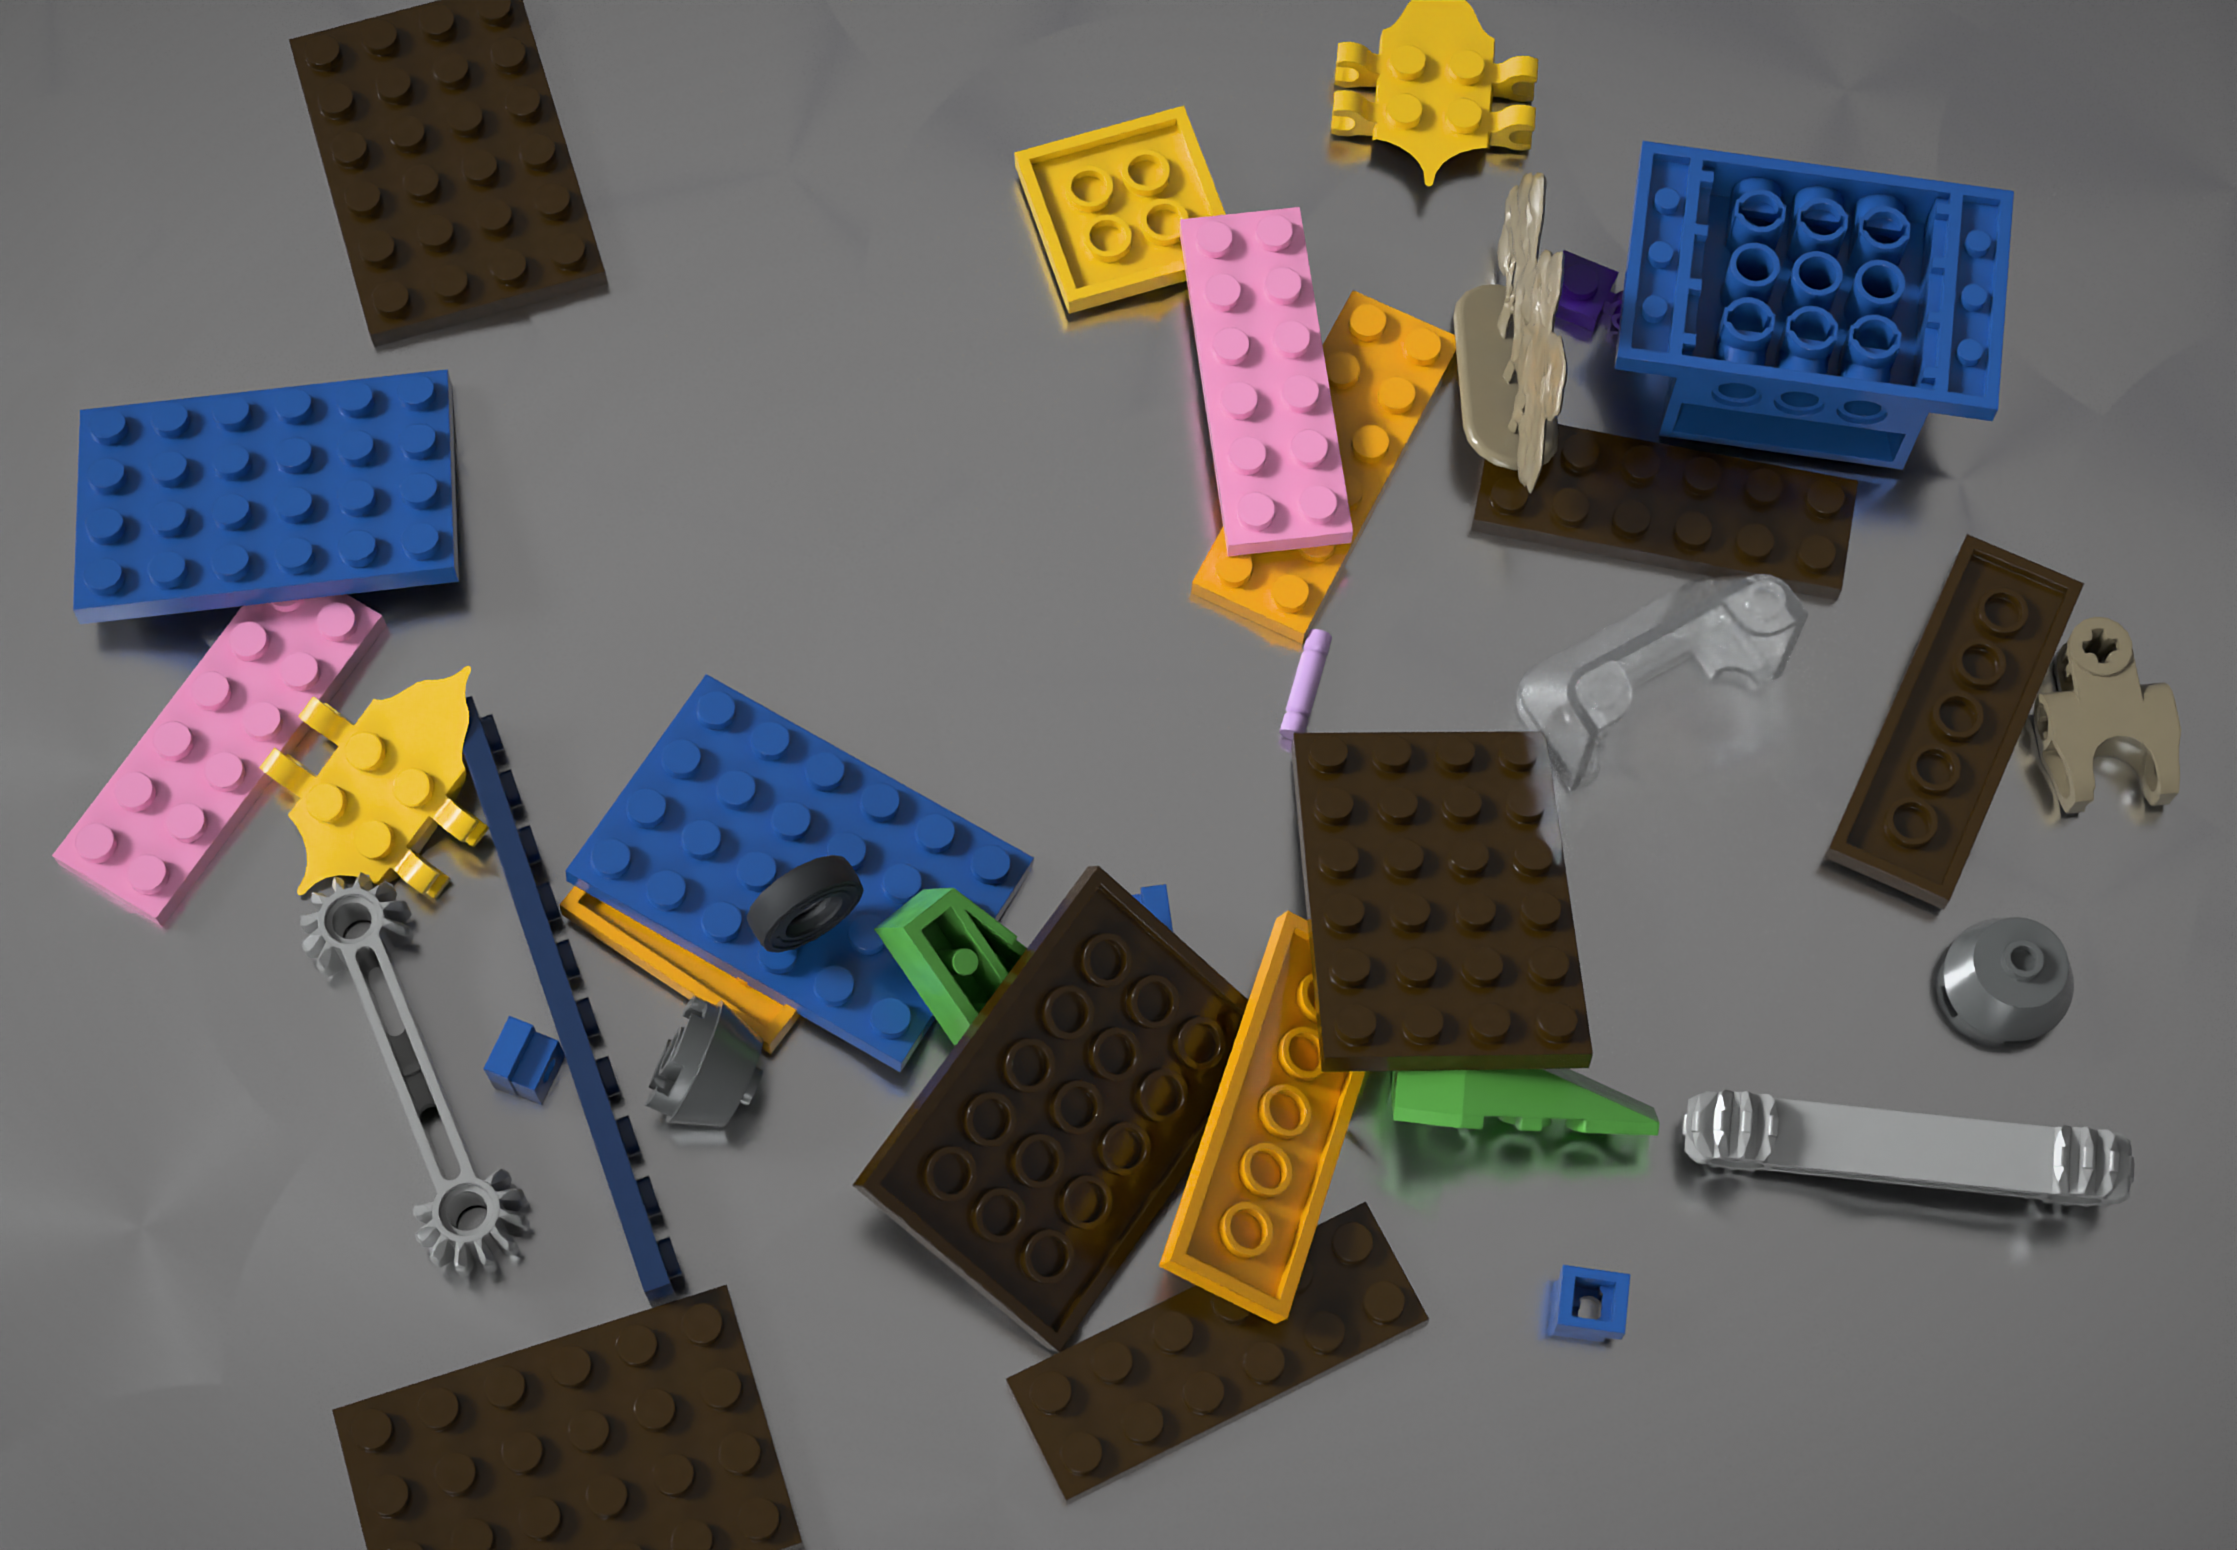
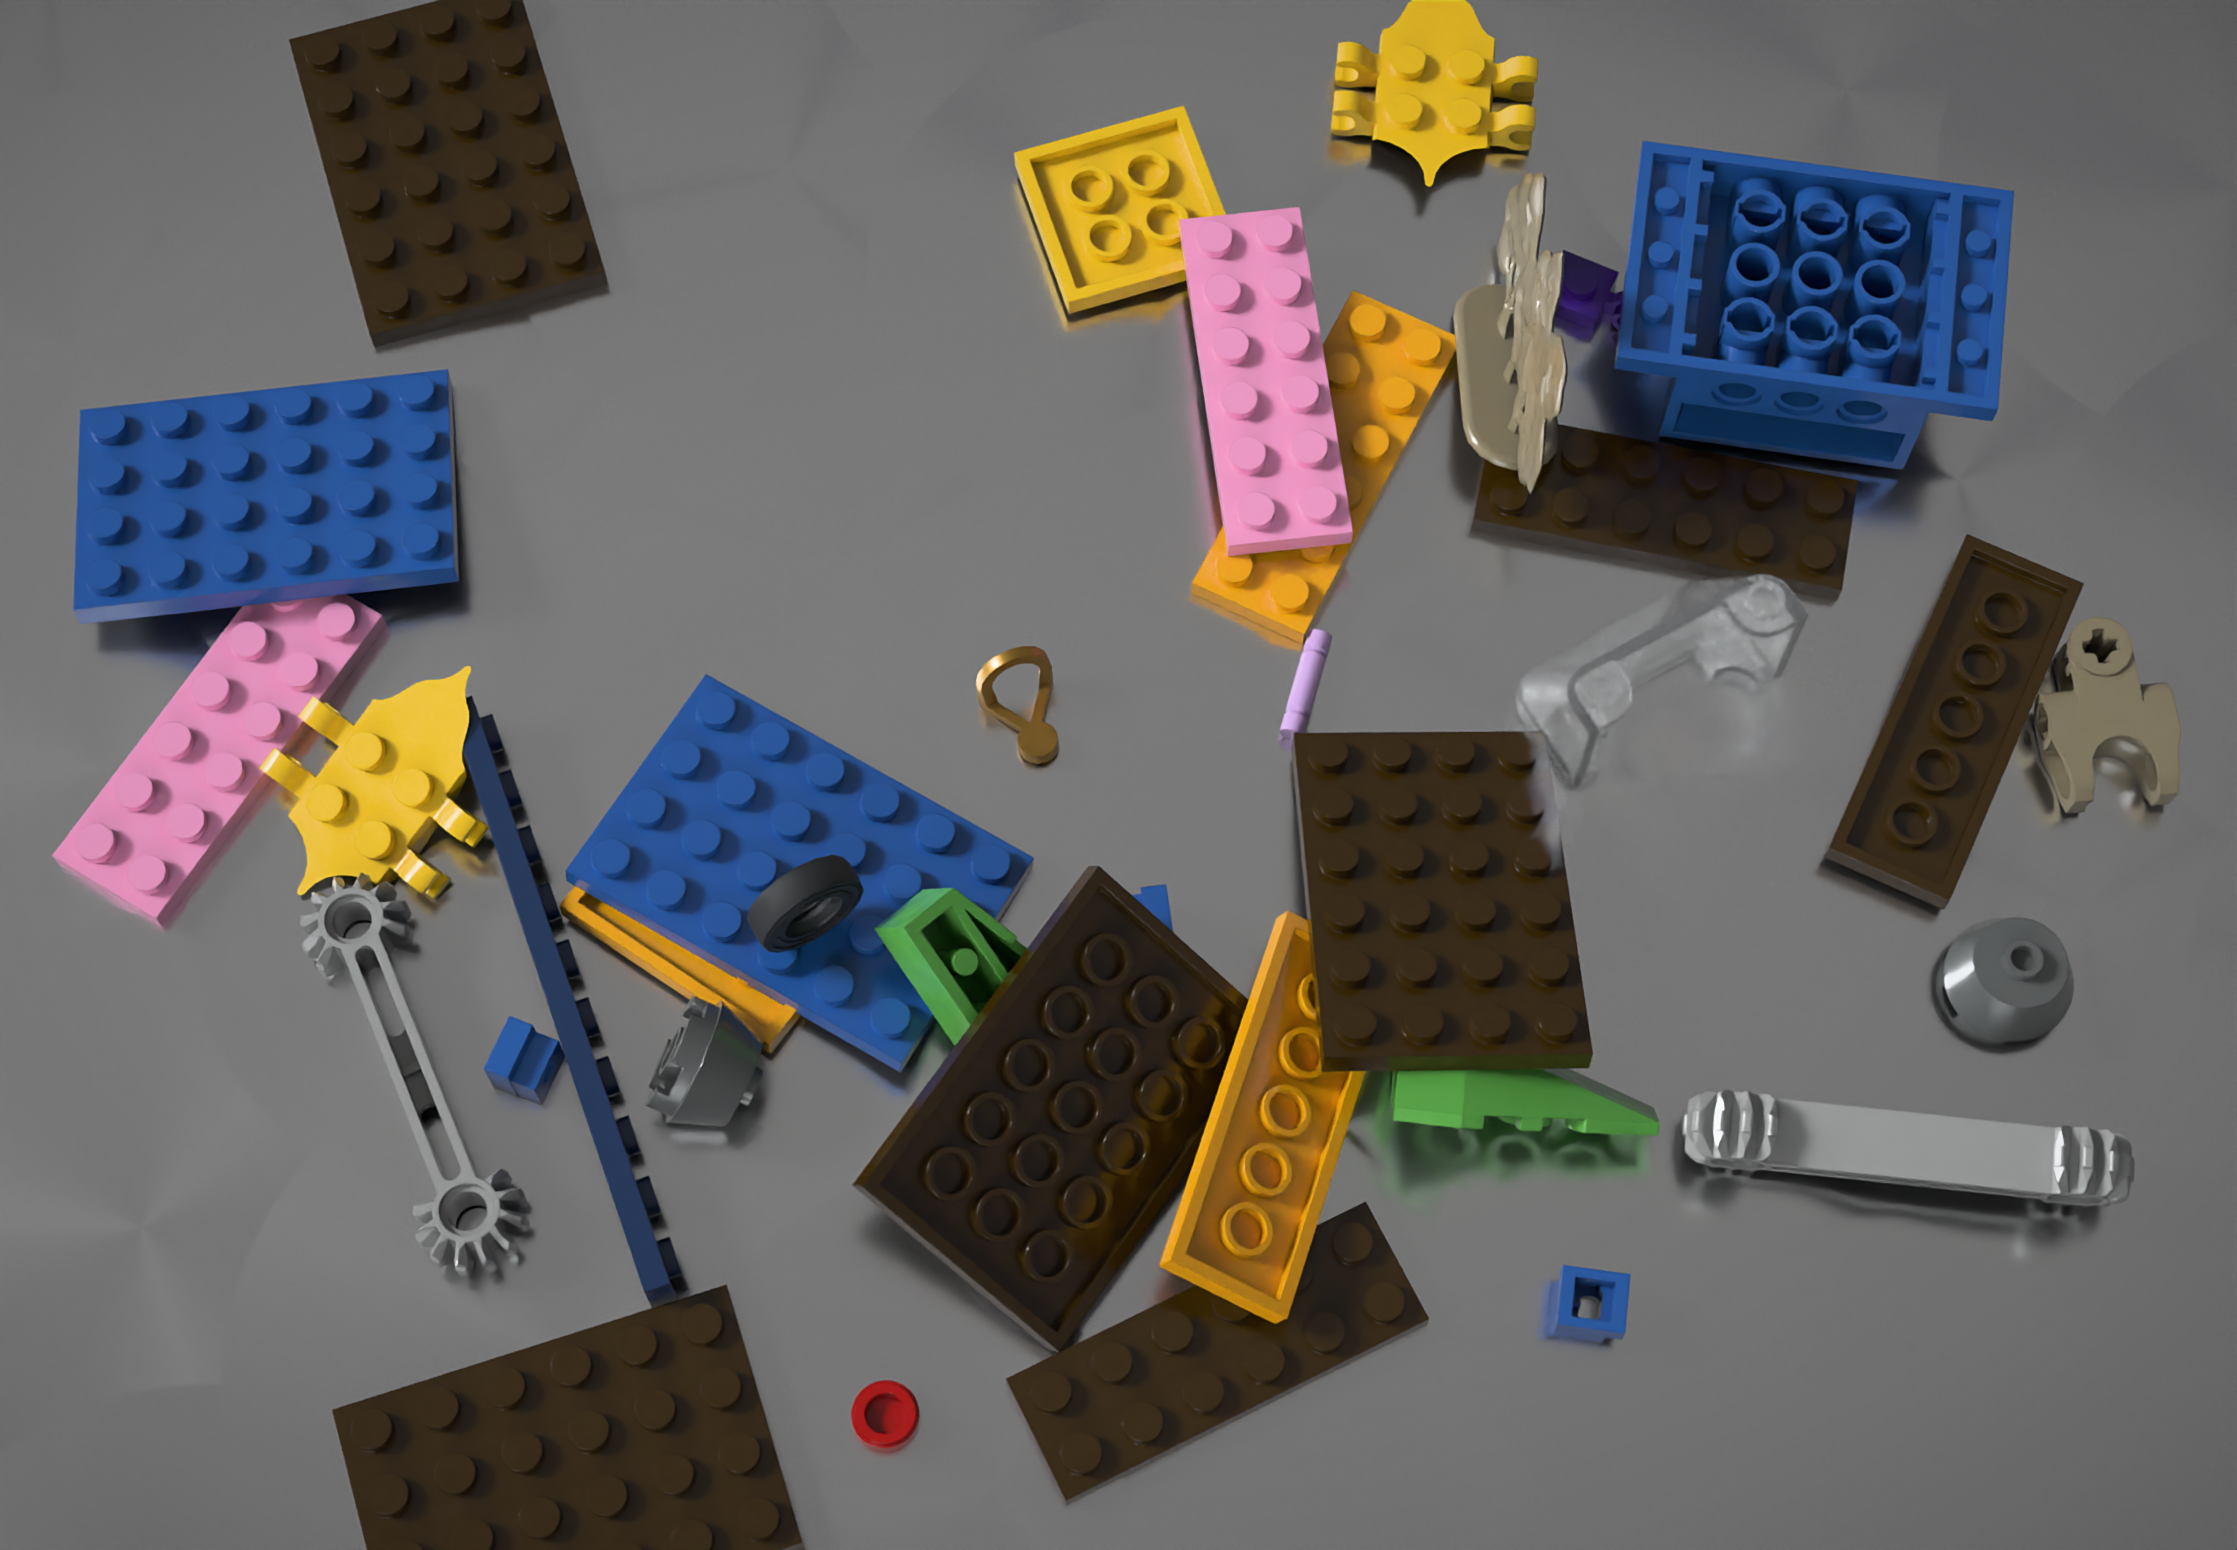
none -> red tile [851,1380,921,1453]
none -> pearl gold piece [976,646,1059,764]

